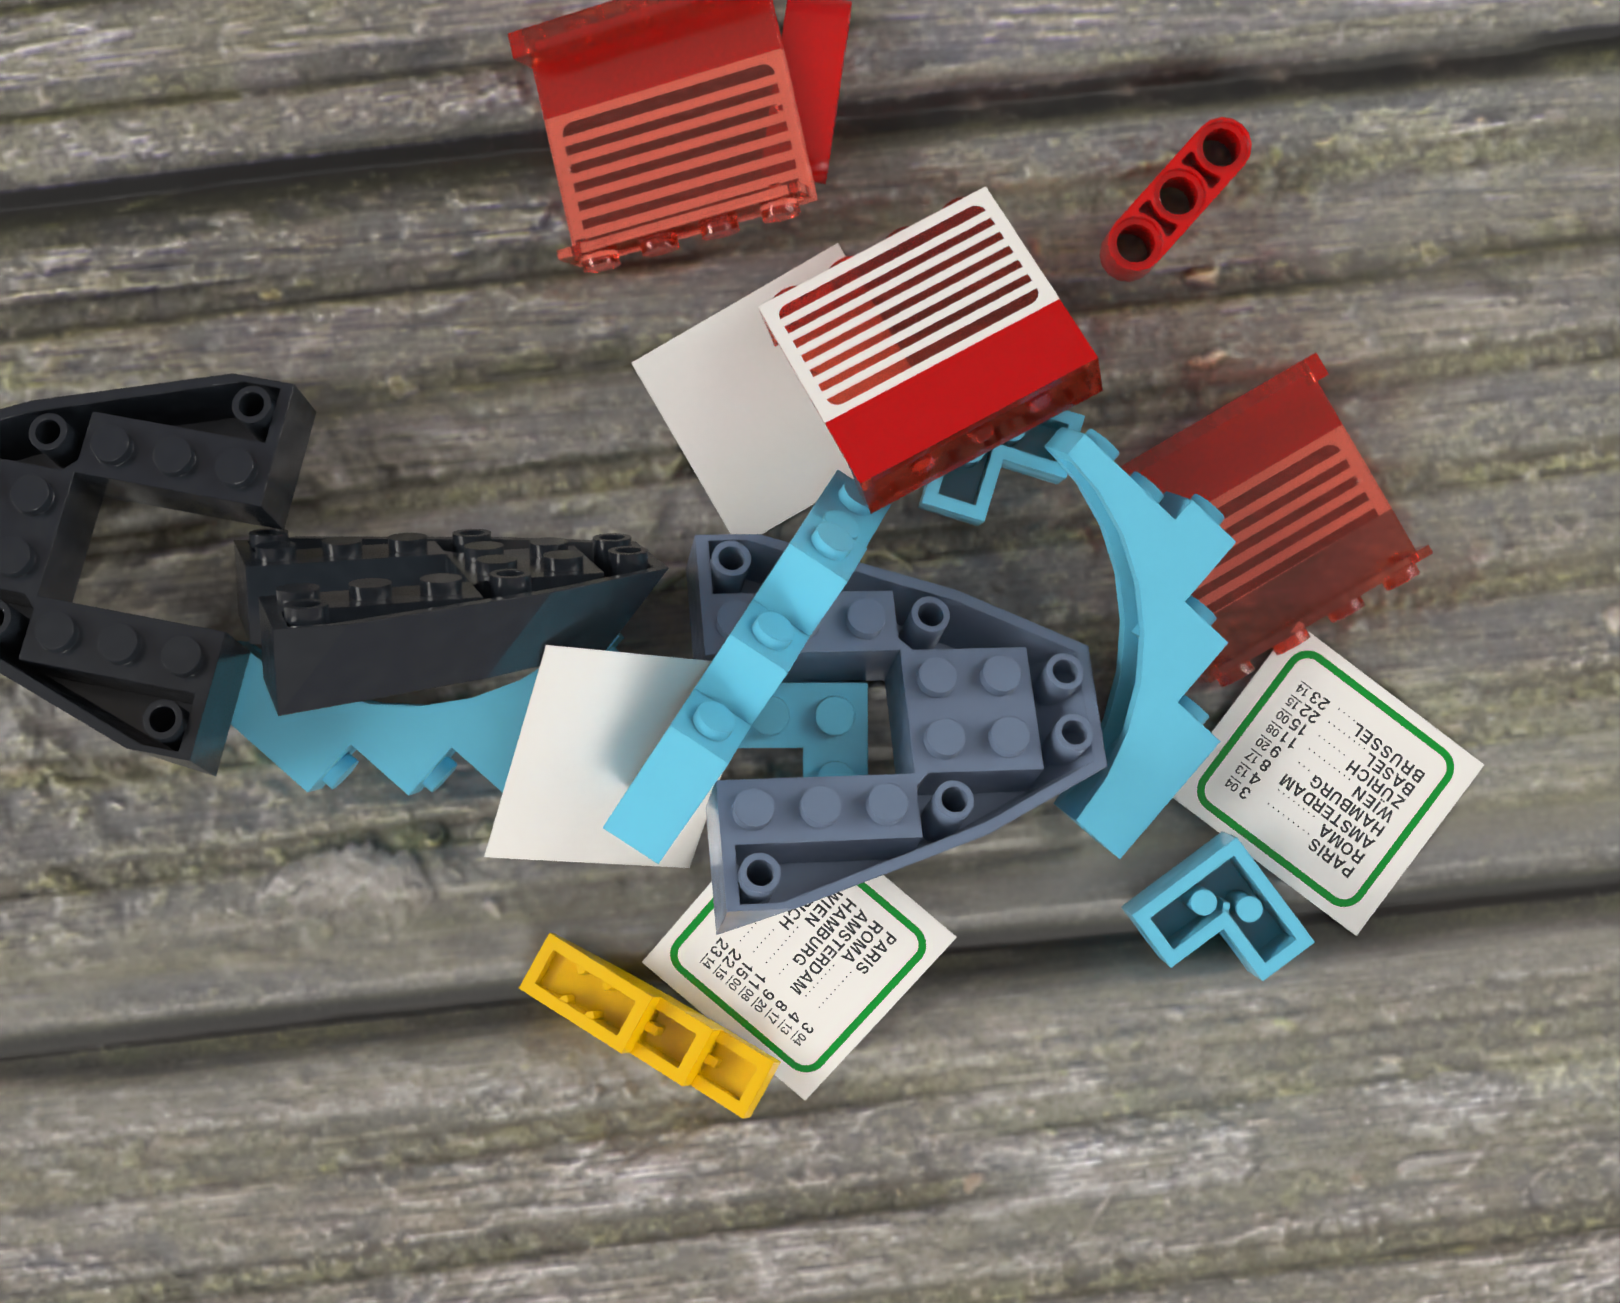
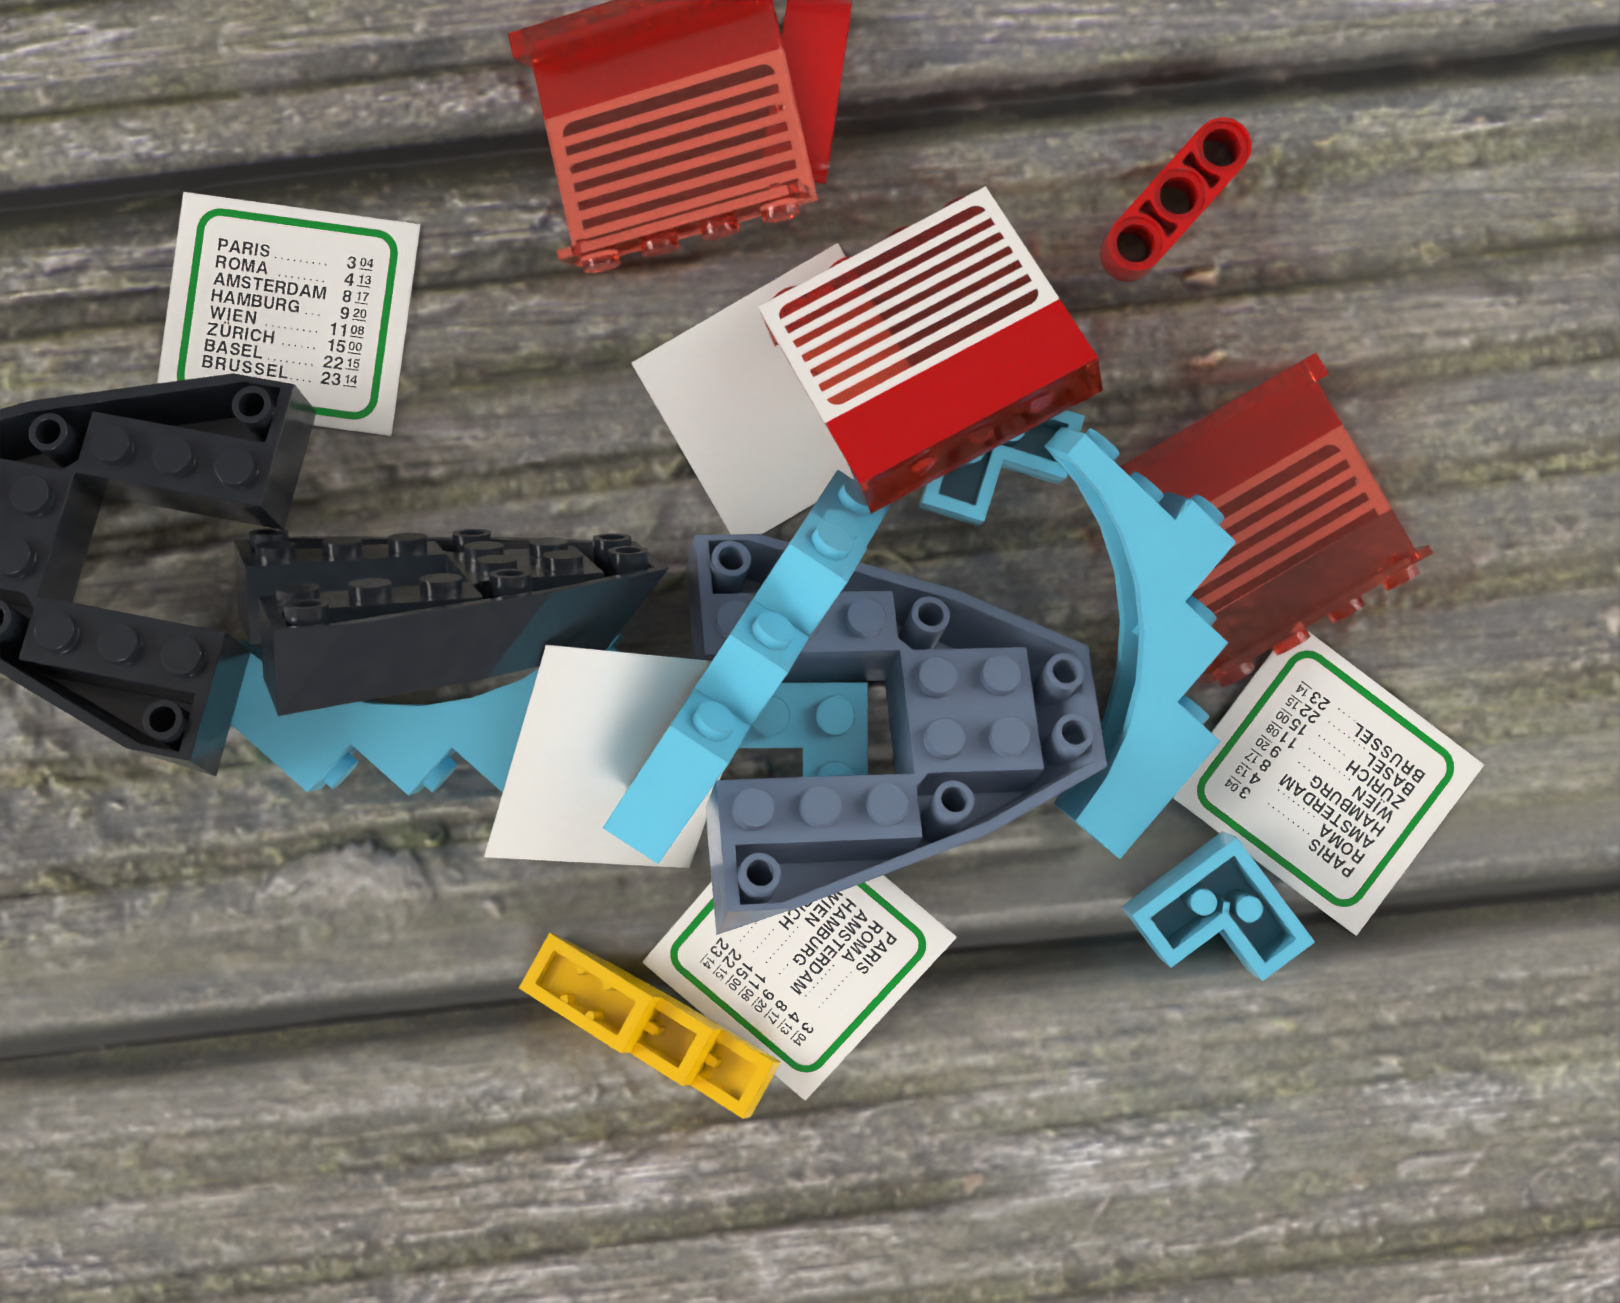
none -> white sticker [157,192,421,436]

